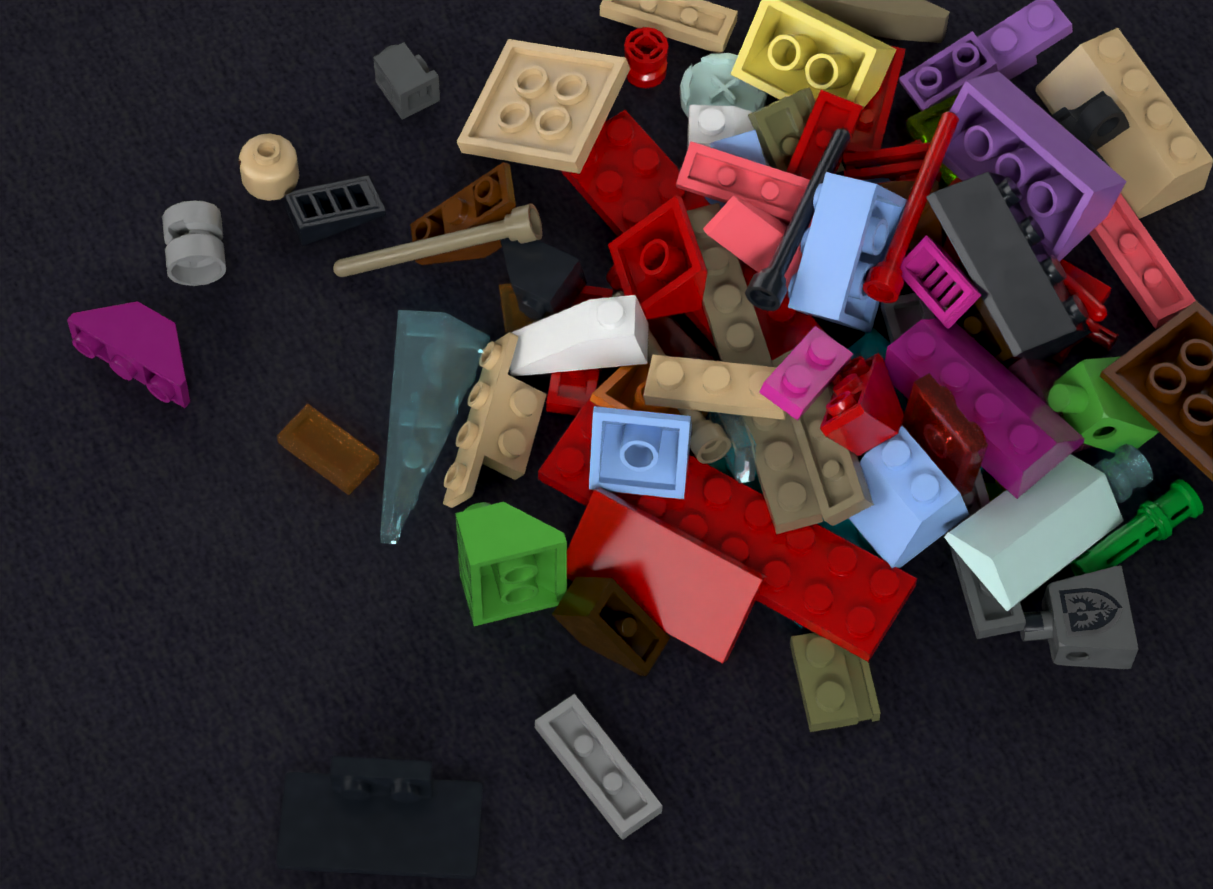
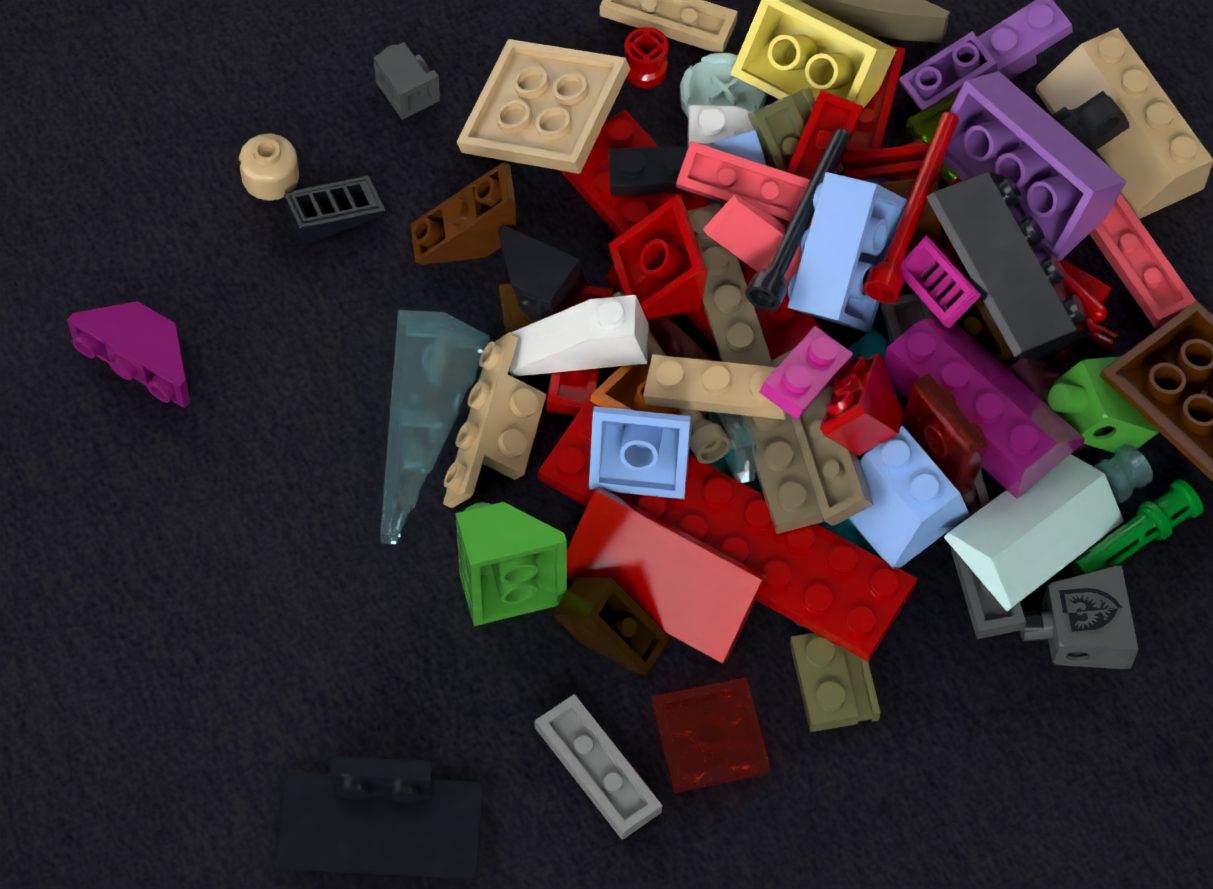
light grey wheel [162,200,226,286] -> none
clear orange tile [277,403,379,495] -> none
dark tan piece [333,204,542,277] -> none
none -> black plate [609,145,692,196]
none -> clear red plate [651,677,770,794]

